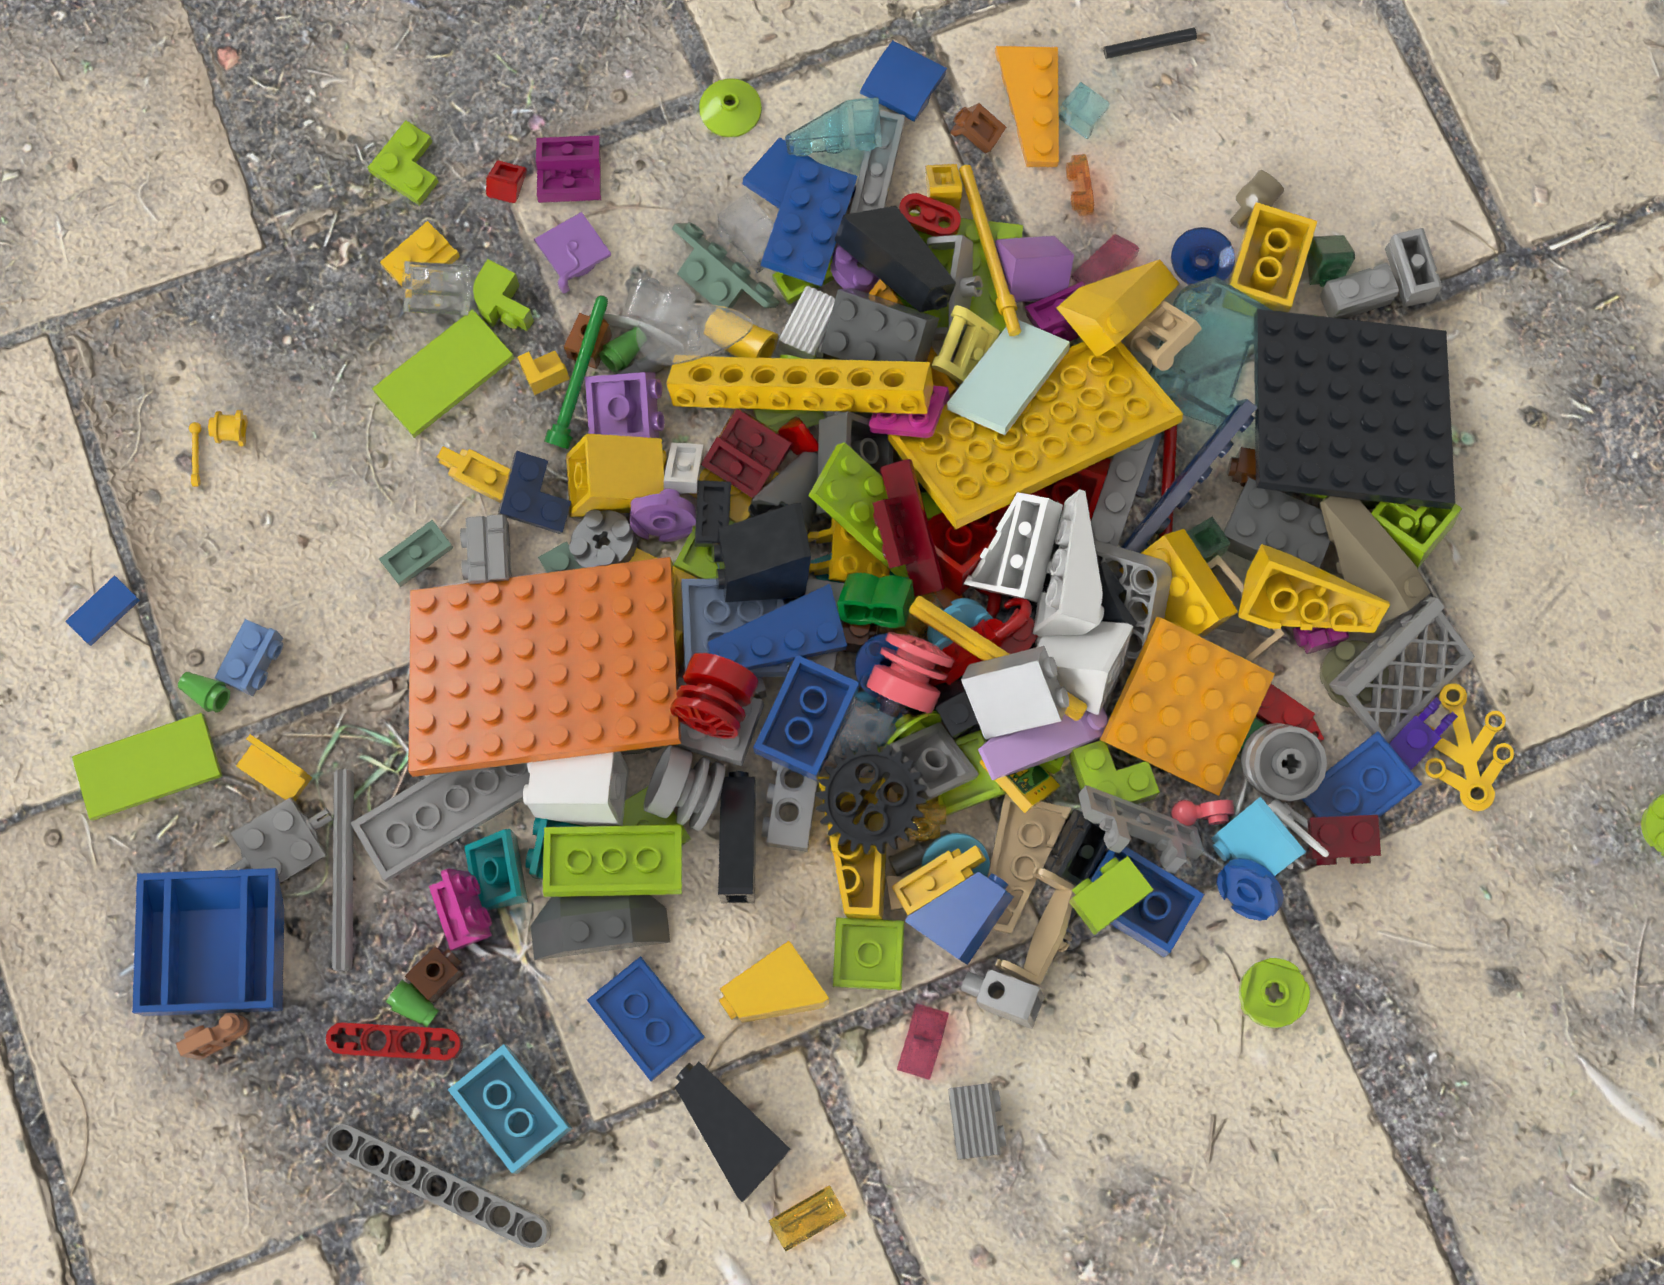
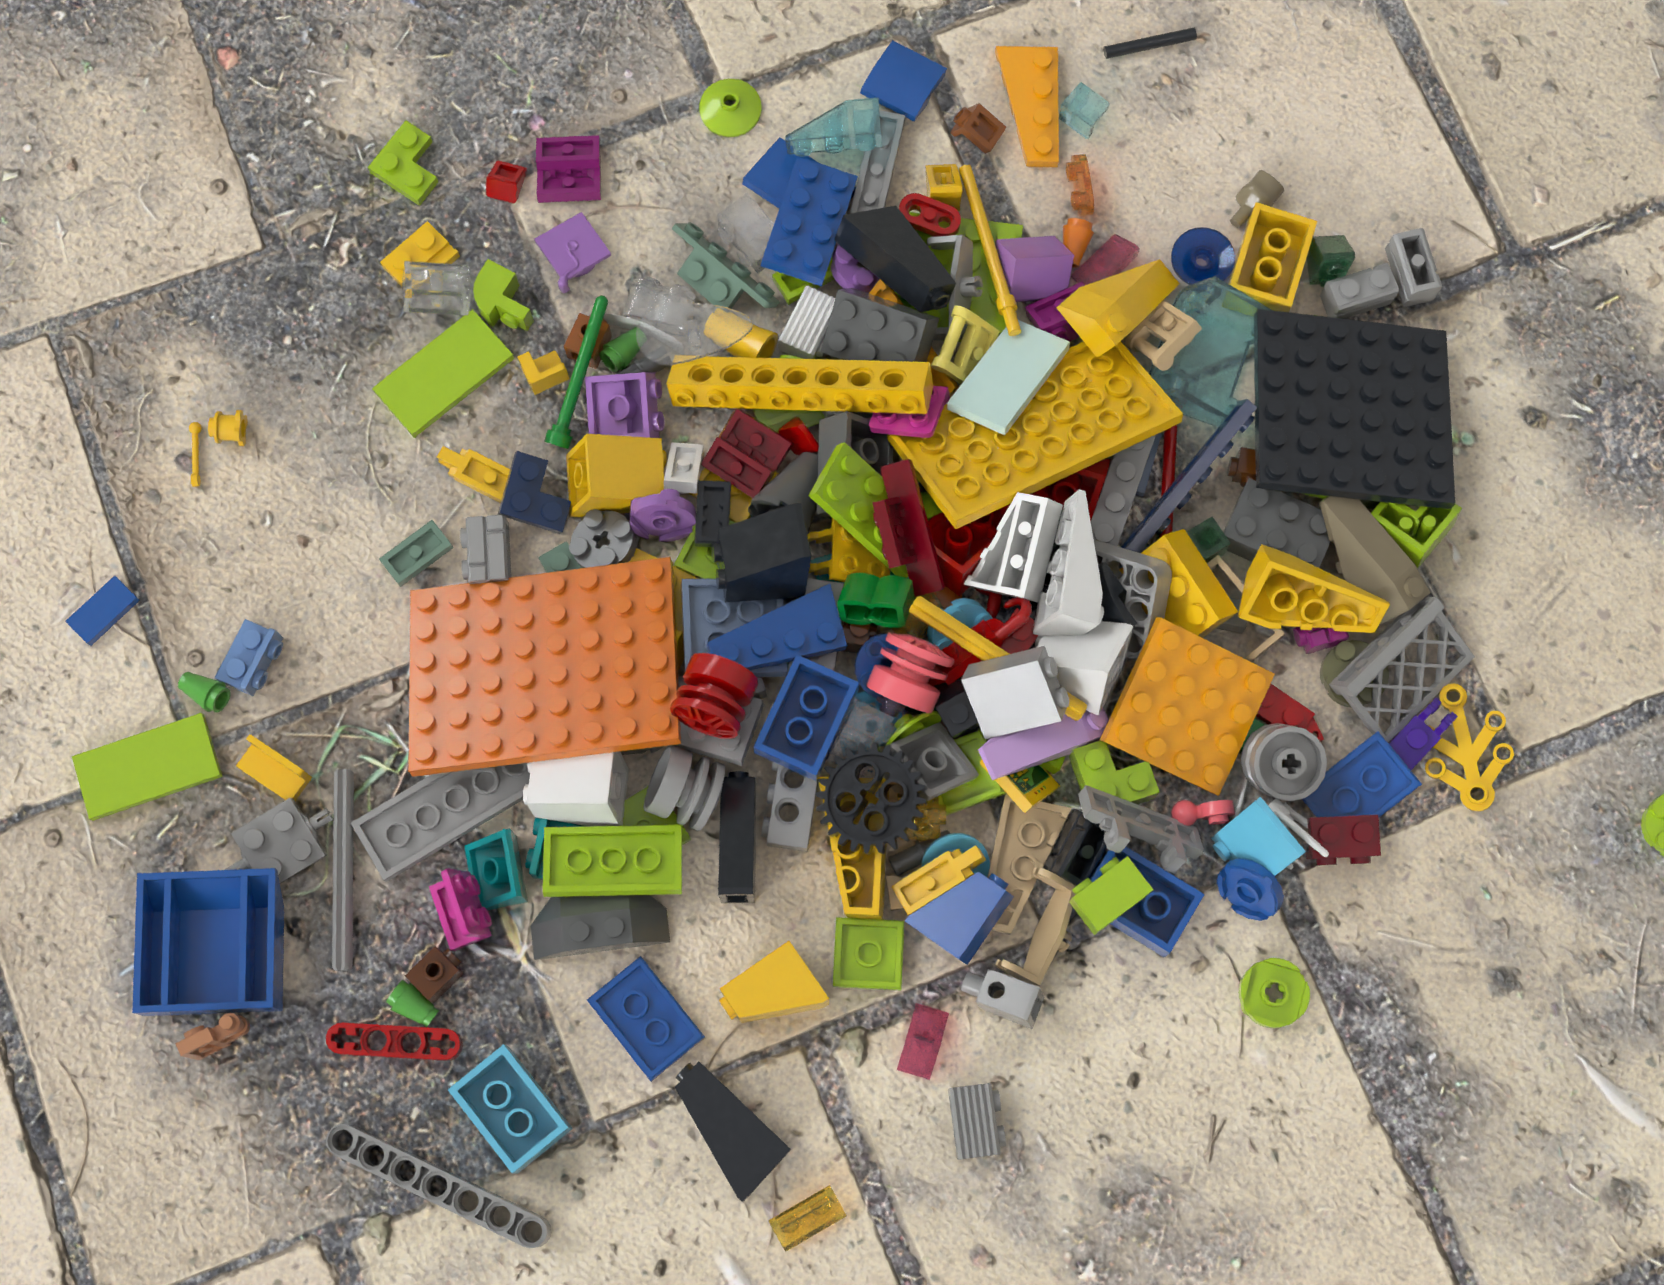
none -> orange cone [1063,218,1094,268]

